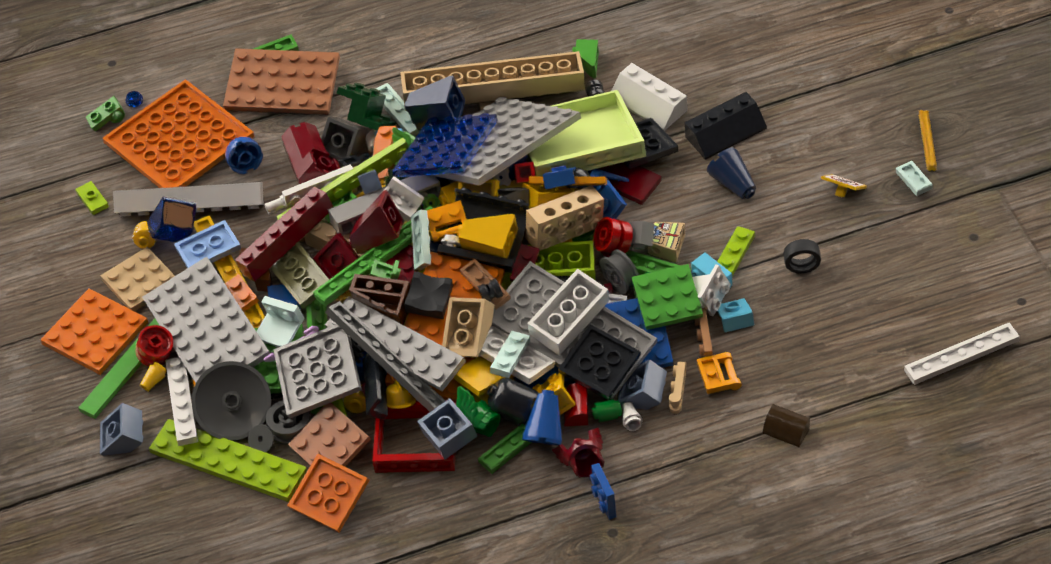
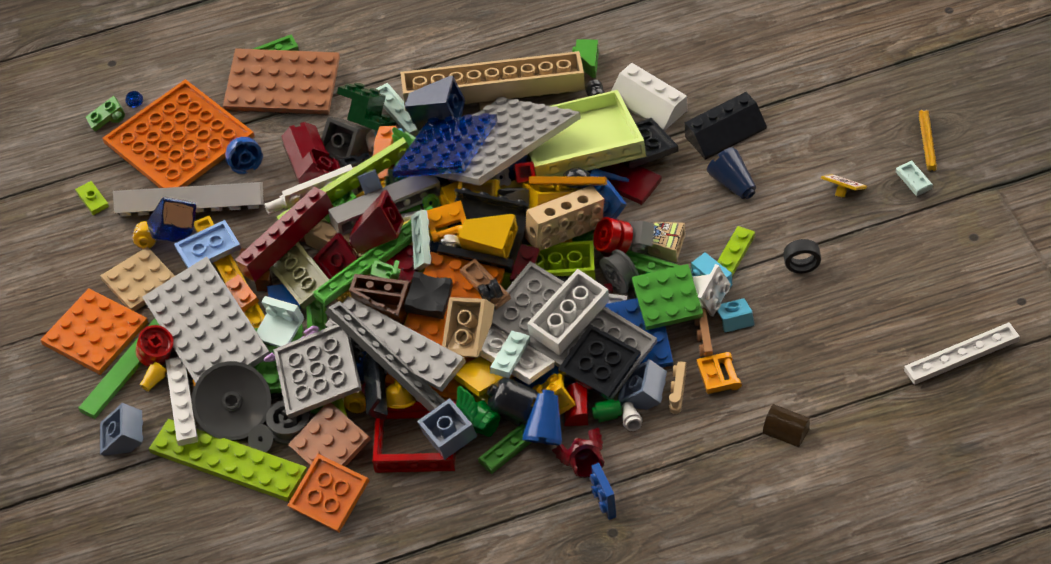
white bracket [384,177,424,222] -> none
blue piece [543,165,576,189] -> none

